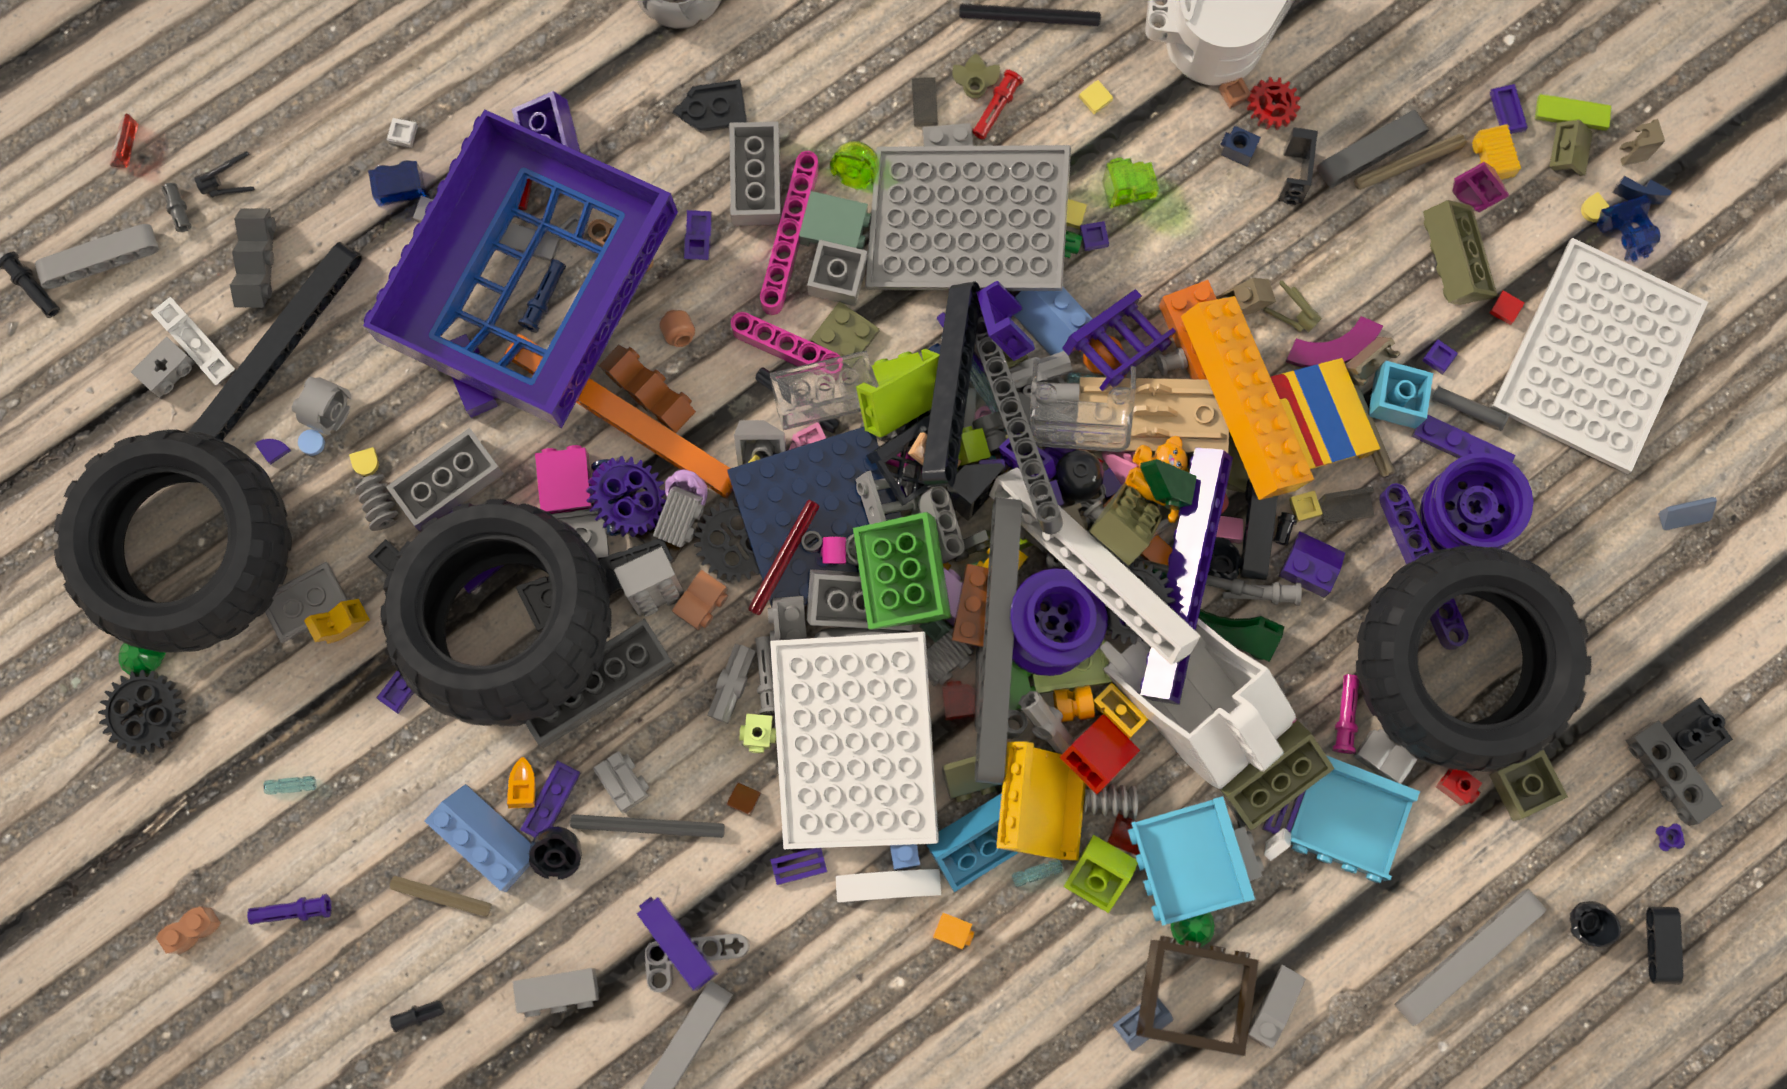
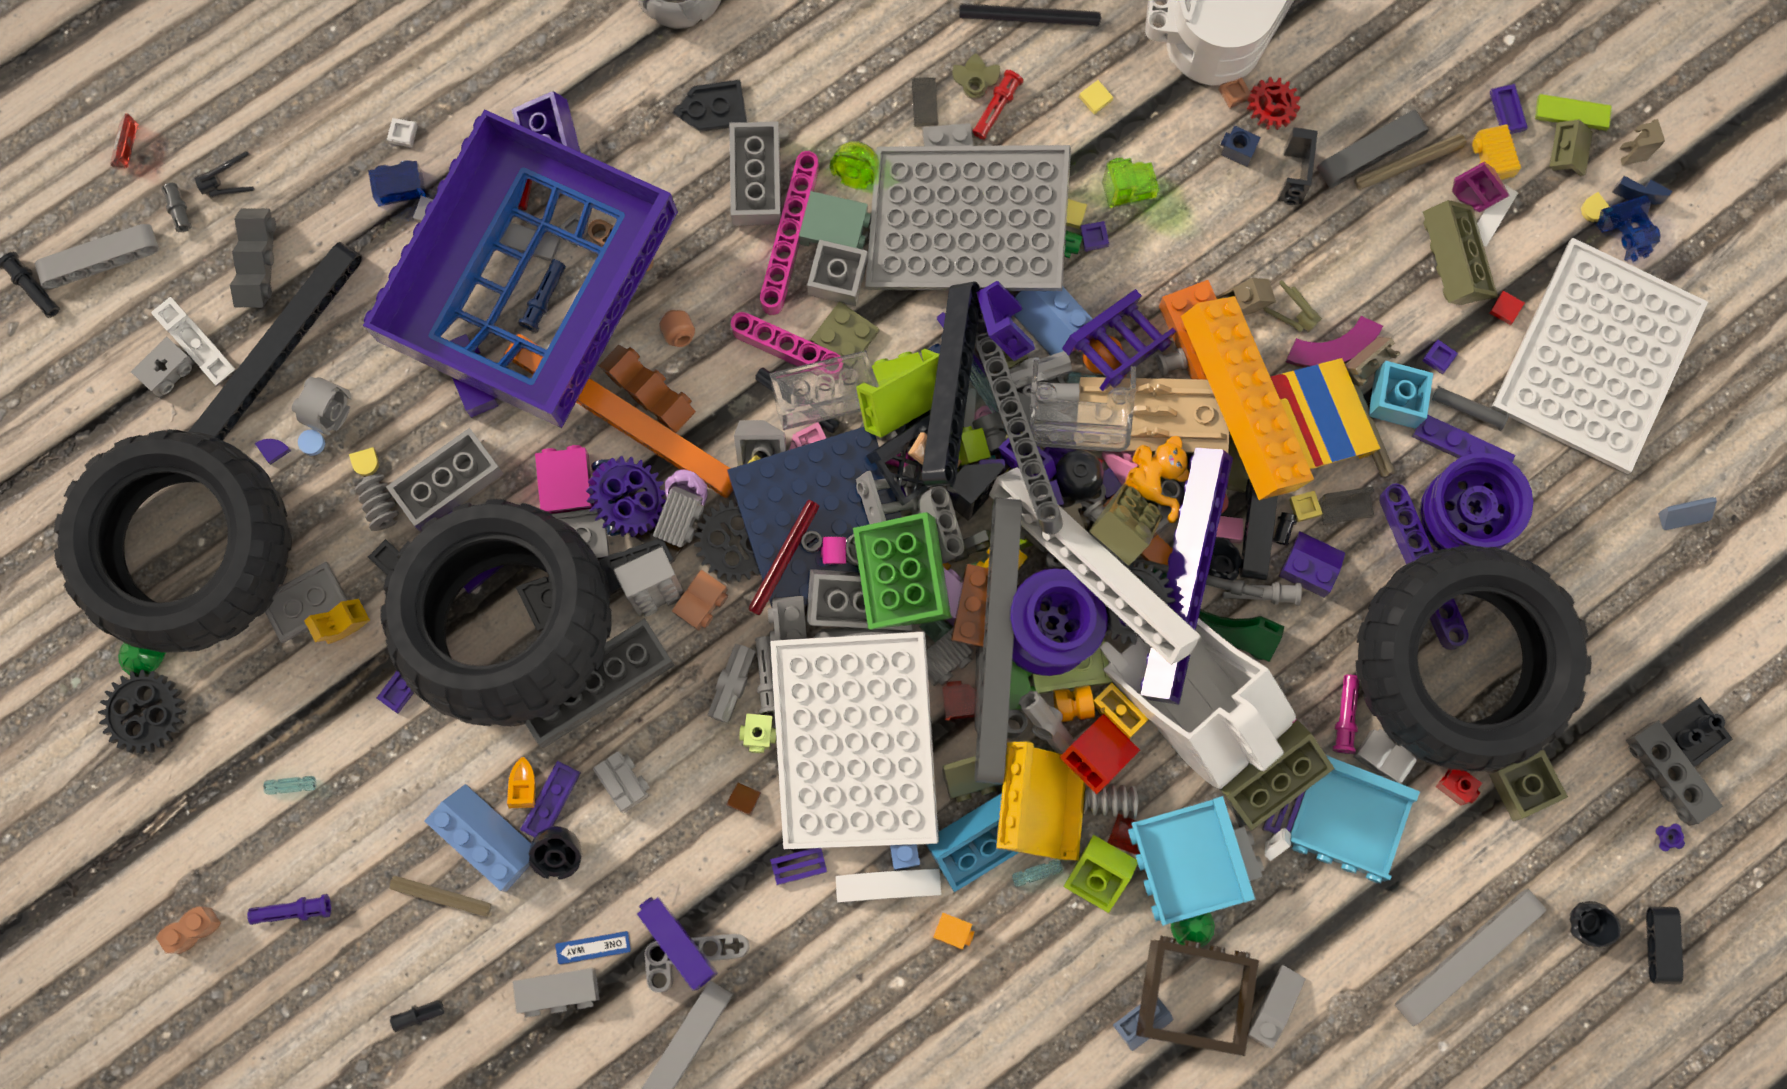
dark grey axle [570,814,725,838] -> none
dark purple slope [684,210,712,260] -> none
dark green slope [1140,459,1197,510] -> none
none -> sticker [555,931,631,964]
none -> white sticker [1477,185,1518,246]

